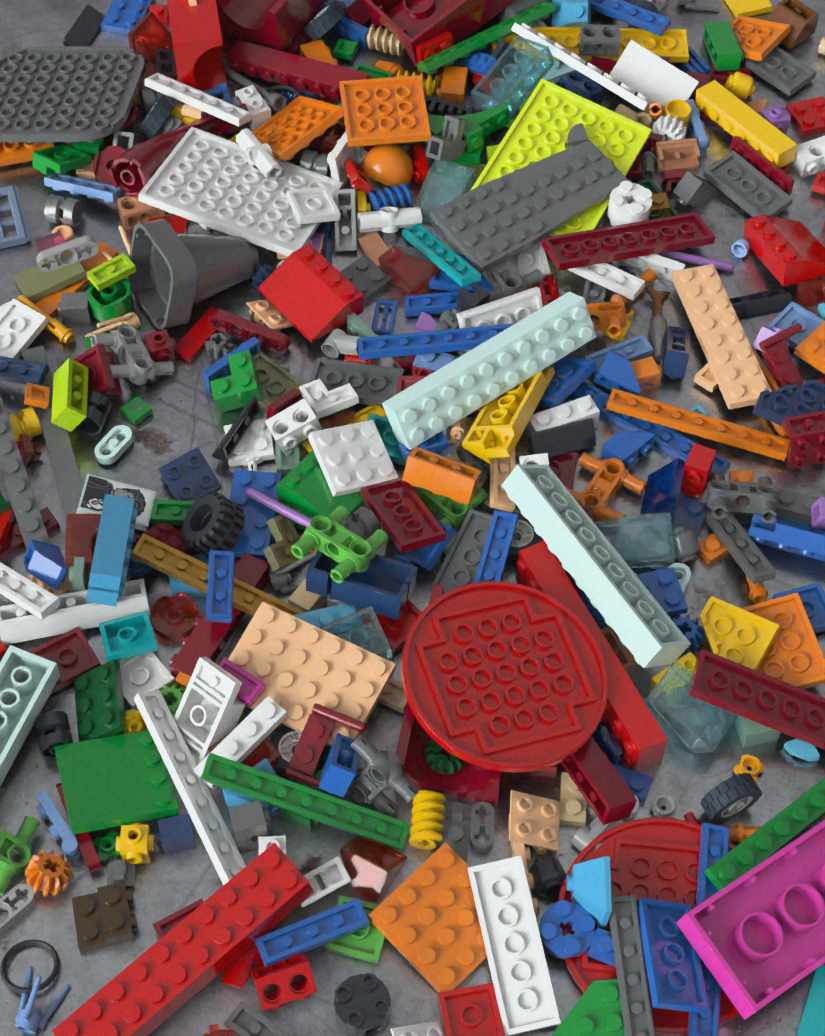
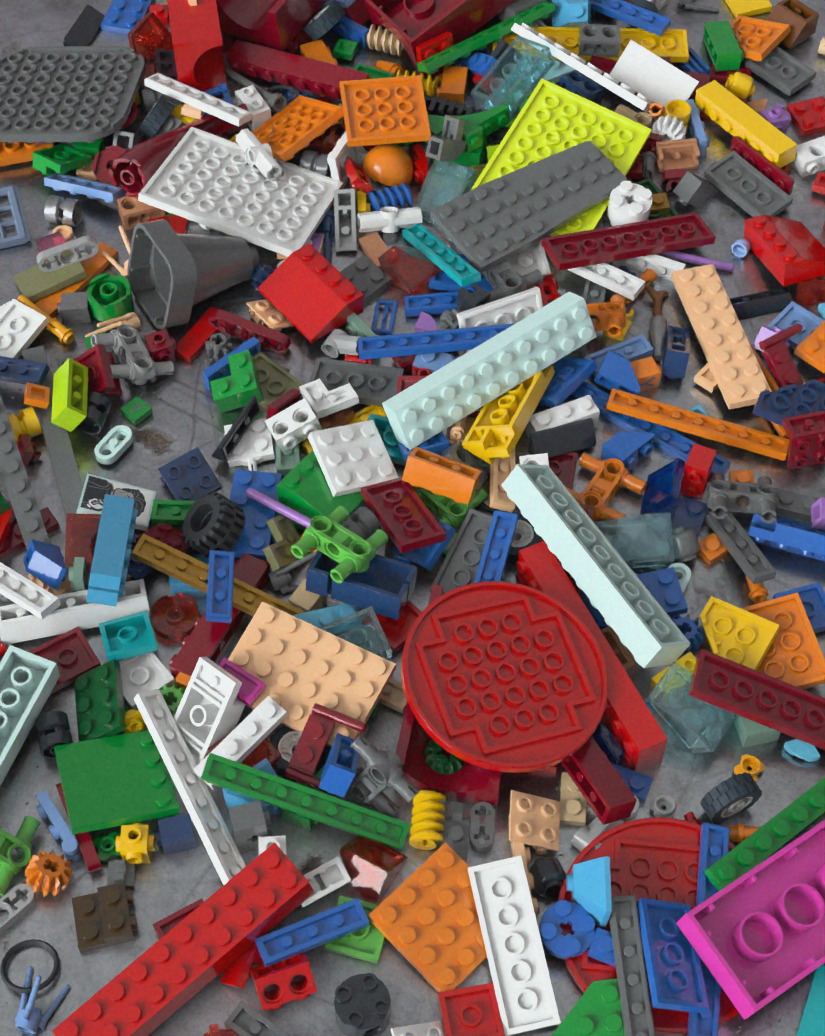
lime plate [86,253,136,291] -> none
white plate [286,187,341,224] -> none
dark grey tile [566,123,588,147] -> none

